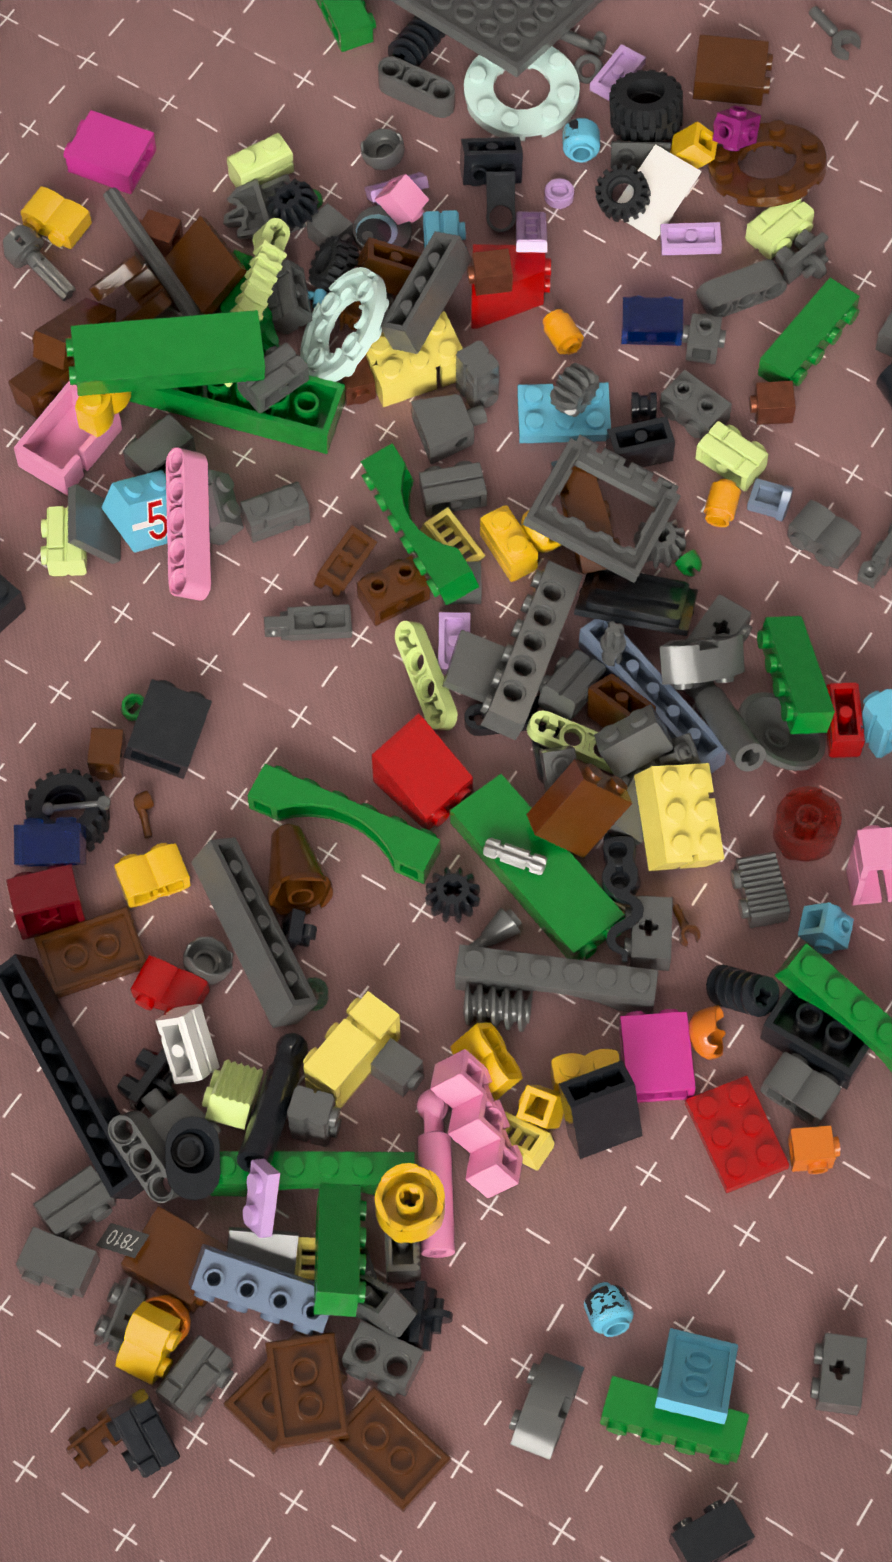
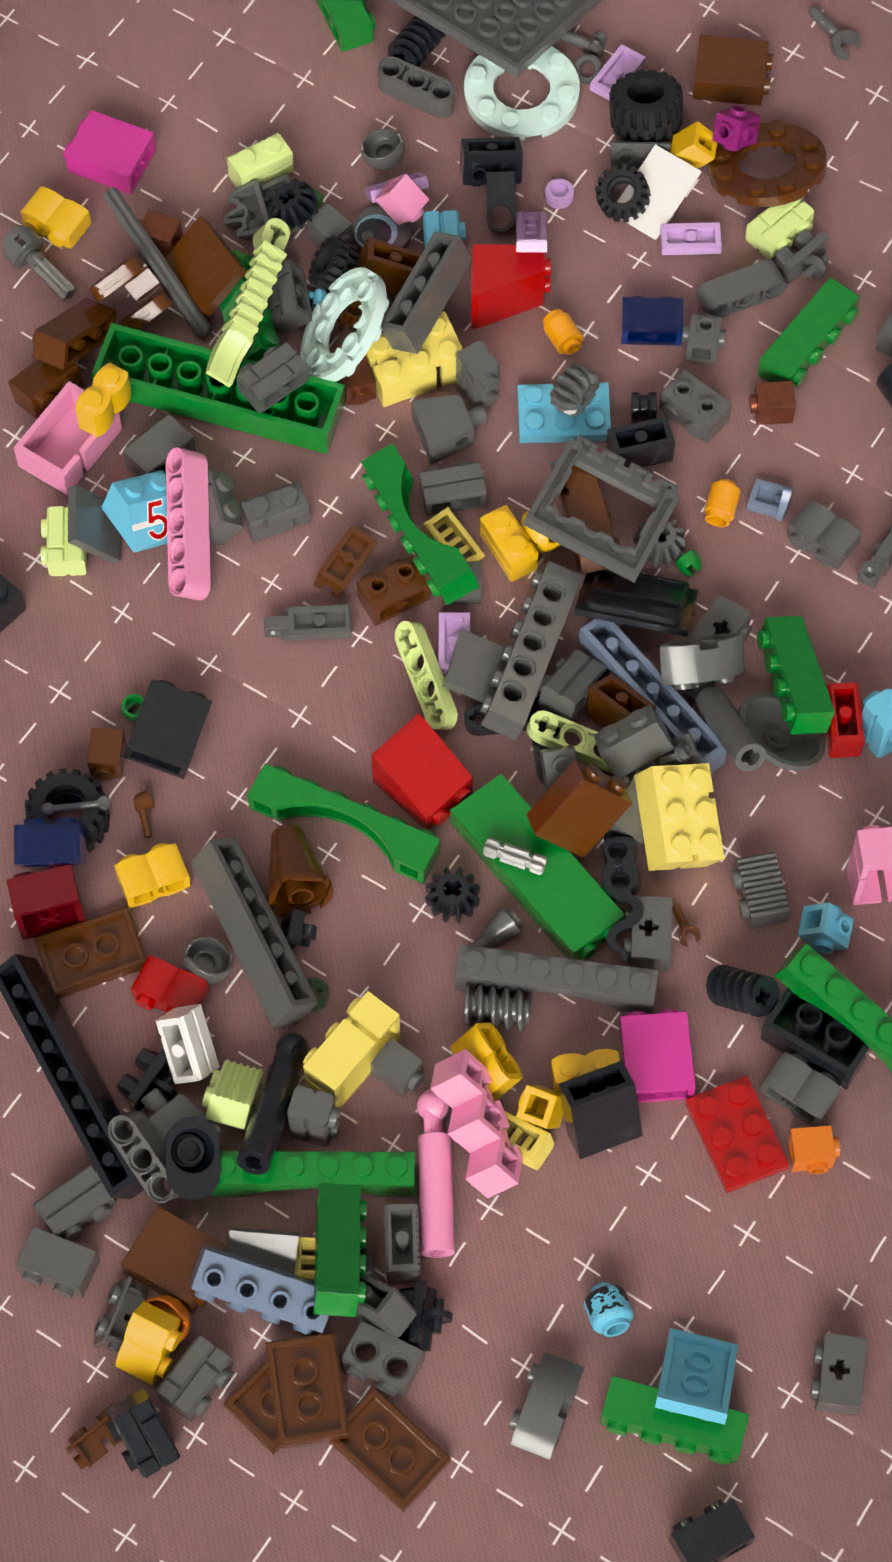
green brick [65,310,265,396] -> none
dark grey sticker [96,1223,149,1258] -> none
lavender plate [243,1159,280,1238] -> none
yellow brick [375,1163,445,1243] -> none
copper brick [467,249,513,296] -> none
medium azure head [562,118,600,163] -> none
dark grey axle [600,621,626,666] -> none
orange hair [689,1005,726,1060] -> none
yellowish green brick [695,421,769,491] -> none
clear red brick [773,786,842,862] -> none

